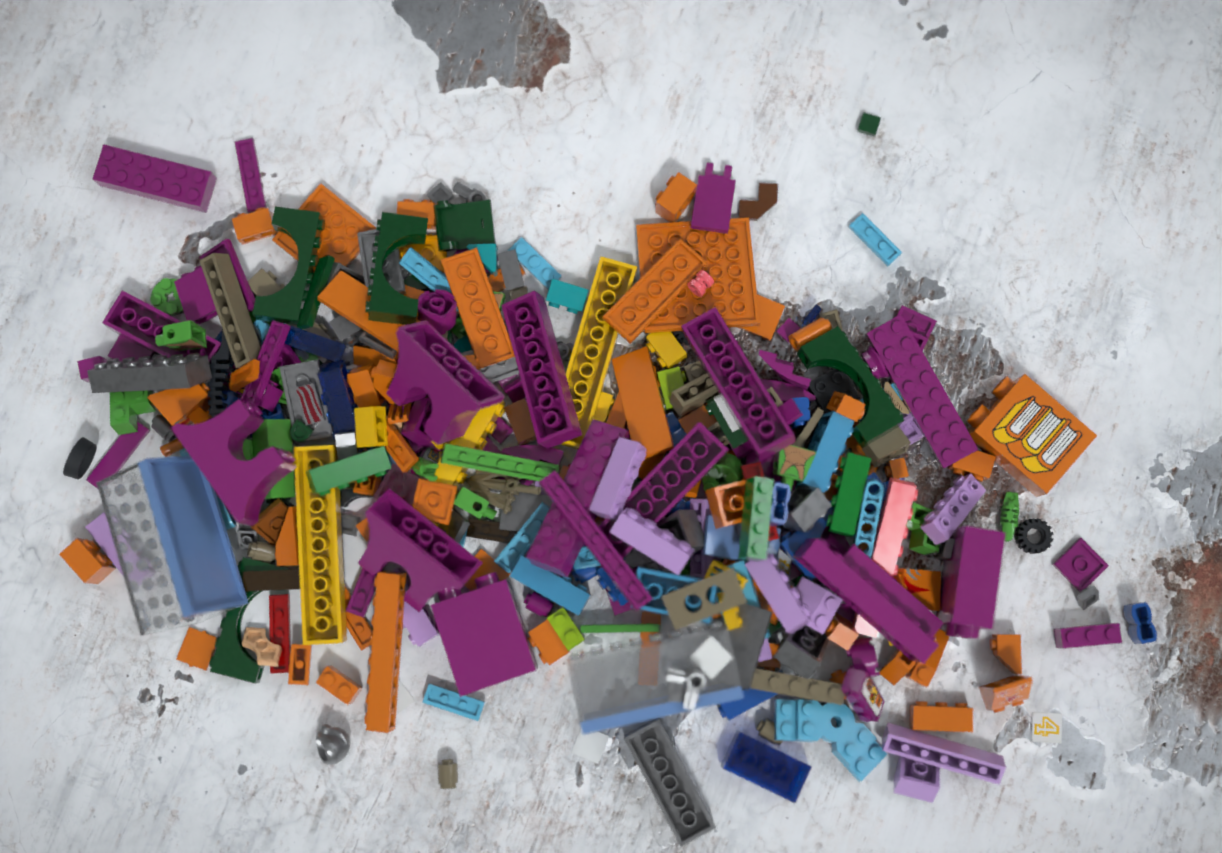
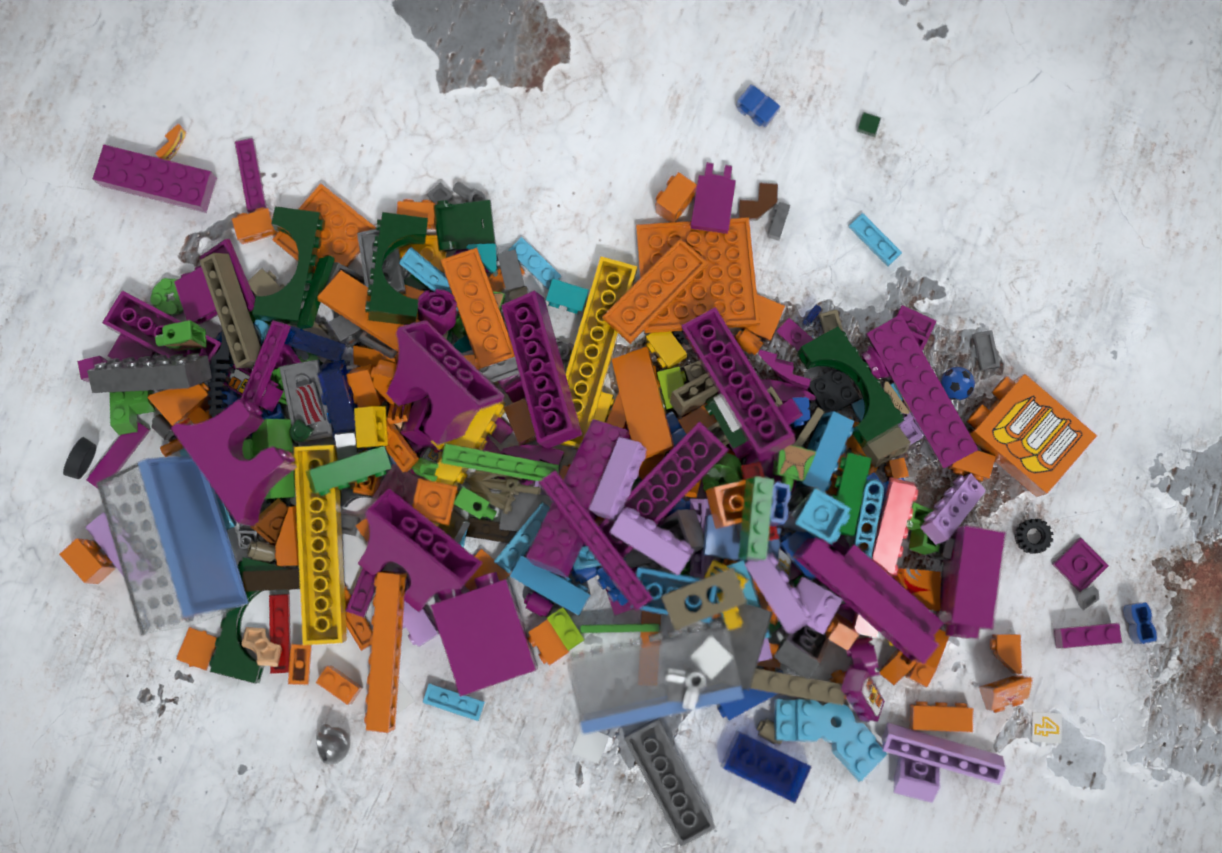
orange tile [229,359,260,392] -> none
dark tan brick [438,759,458,789] -> none
coral wheel [687,270,714,297] -> none
orange brick [789,317,832,352] -> none
orange brick [826,391,866,422] -> none
bright green hinge [1000,492,1020,542] -> none
none -> orange slope [155,123,186,161]
none -> orange brick [735,329,763,355]
none -> blue brick [736,84,780,128]
none -> flat silver piece [767,202,791,241]
none -> medium azure plate [795,488,850,544]
none -> blue piece [940,367,975,401]
none -> flat silver tile [972,330,1000,371]

